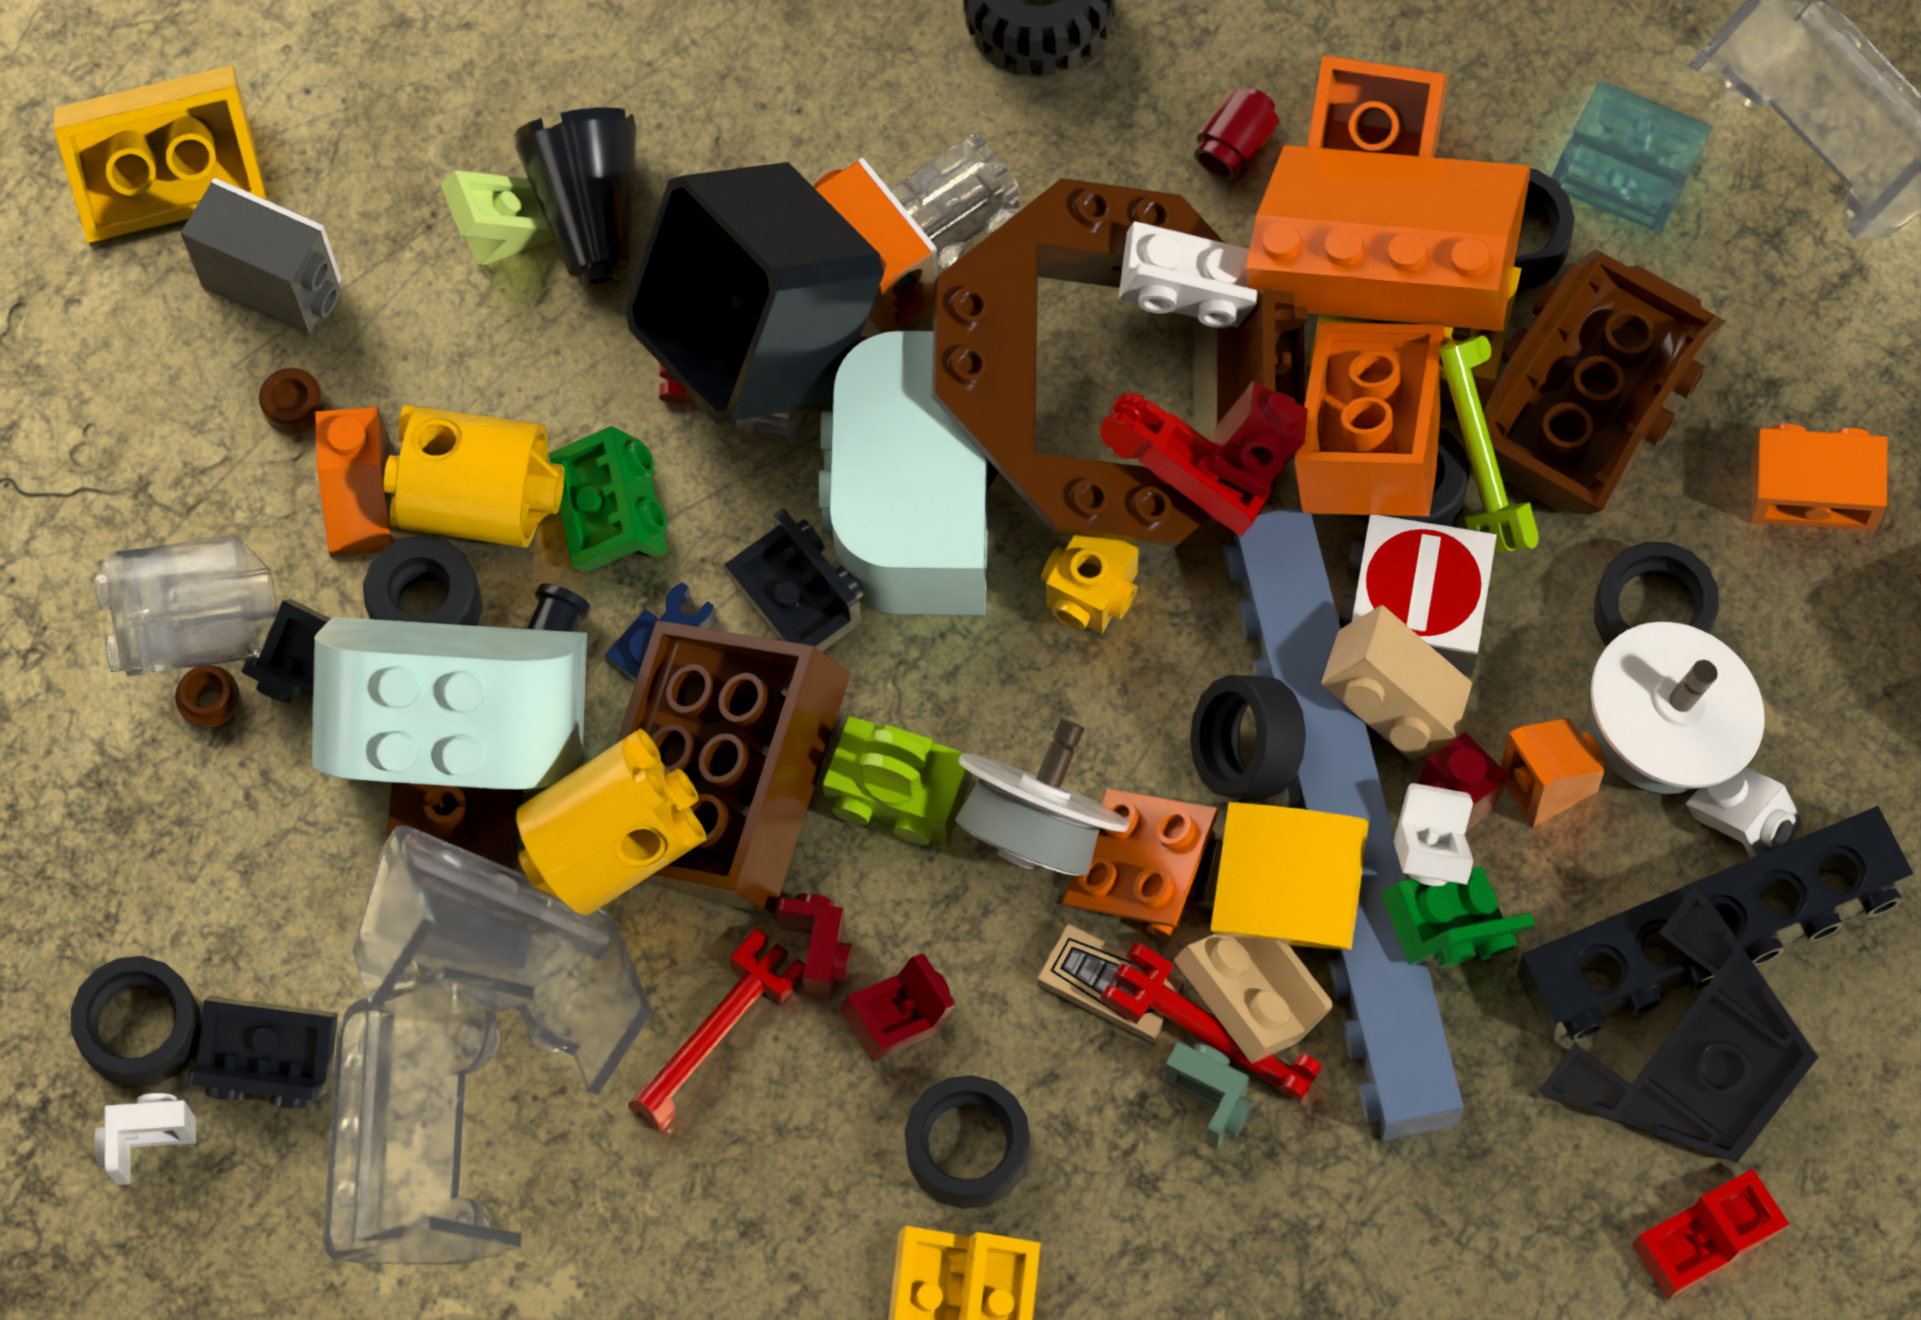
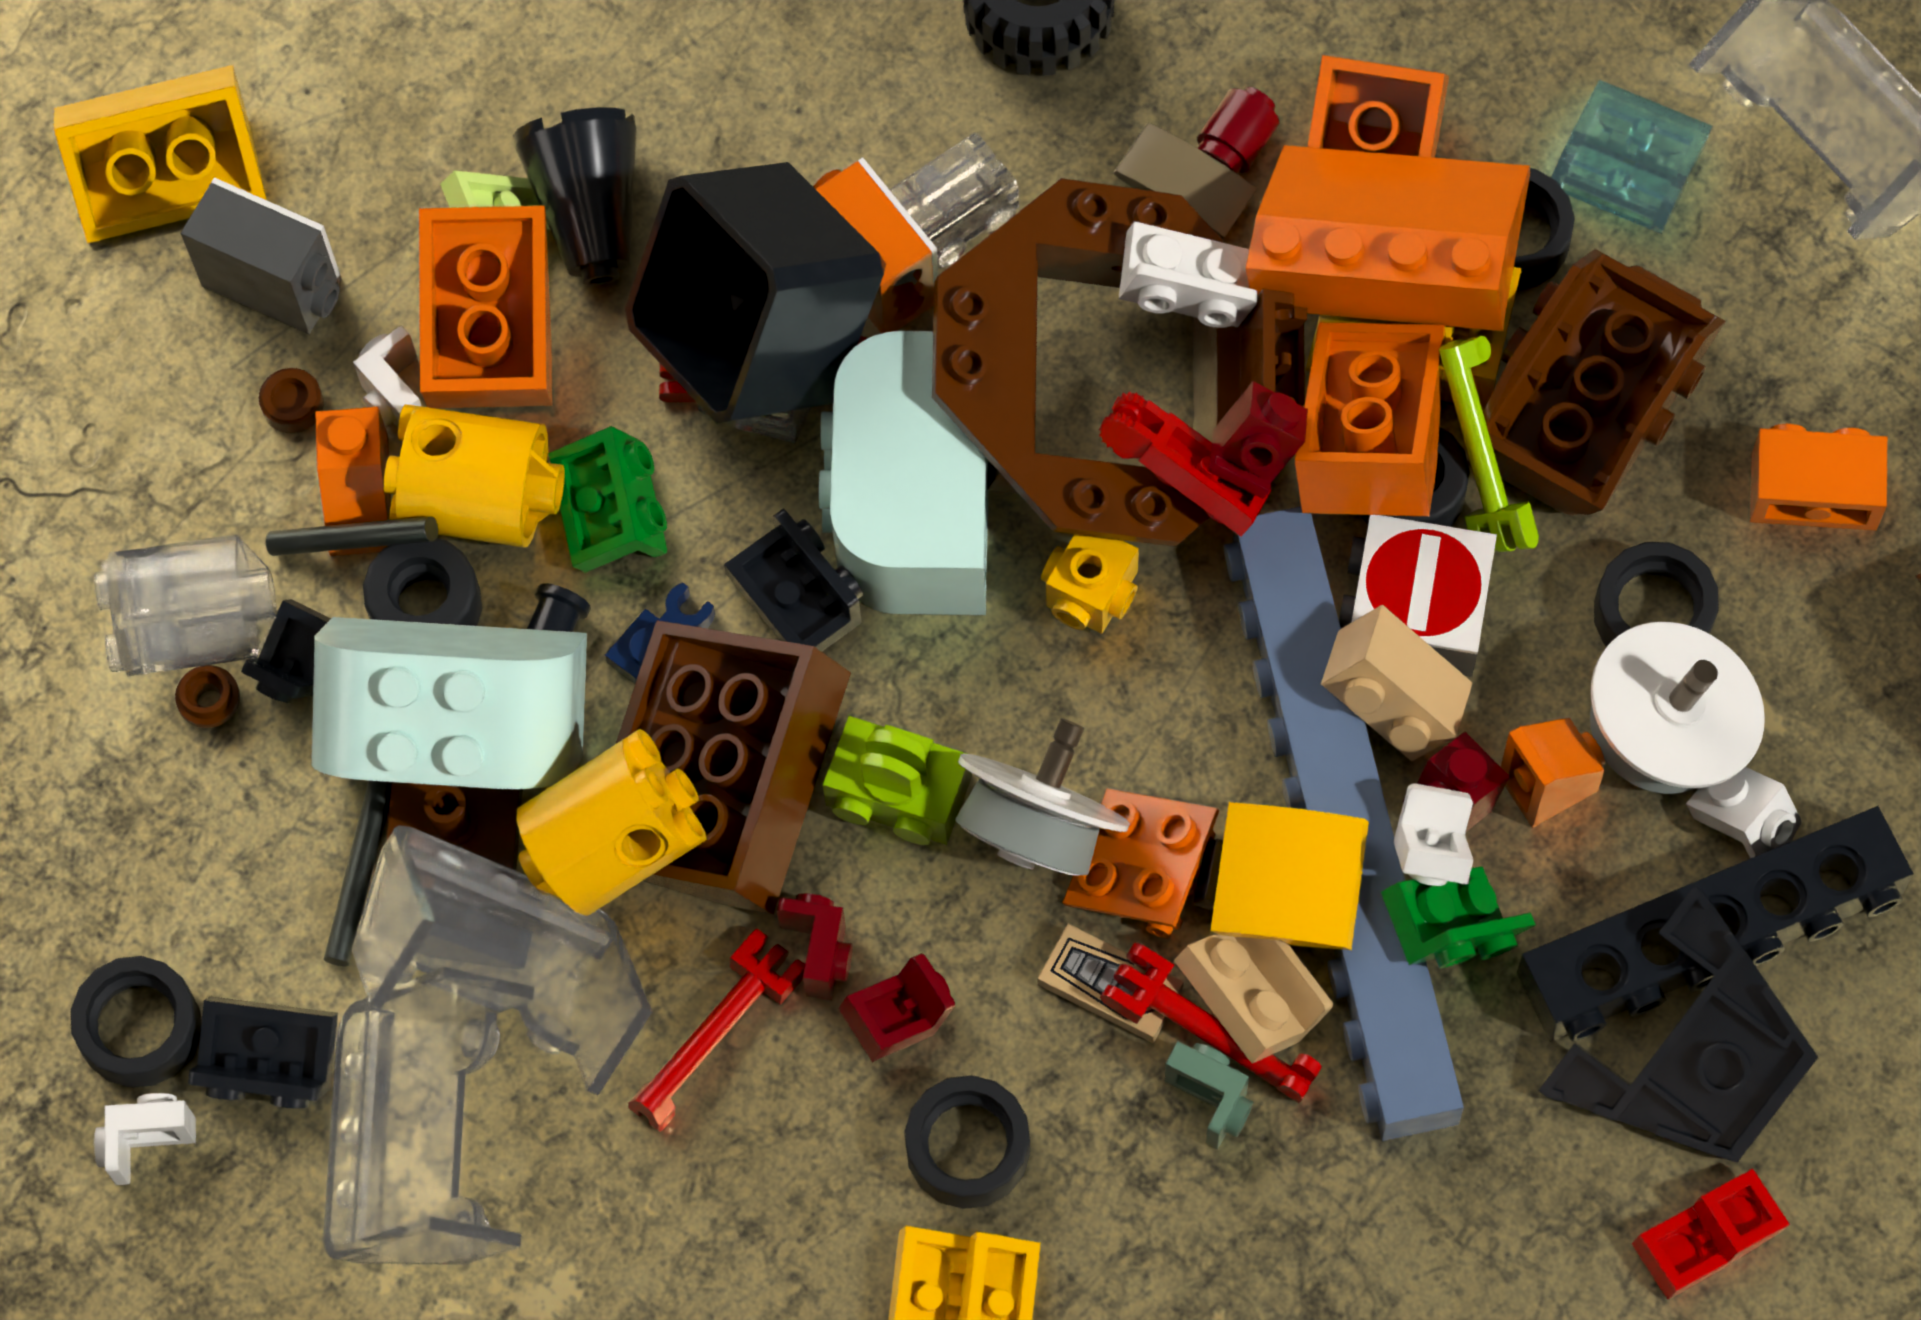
black tyre [1190,675,1306,799] -> none
none -> pearl dark grey bar [265,516,439,556]
none -> pearl dark grey bar [324,781,392,967]
none -> white bracket [353,326,422,427]
none -> orange slope [419,206,552,408]
none -> dark tan slope [1113,123,1258,239]

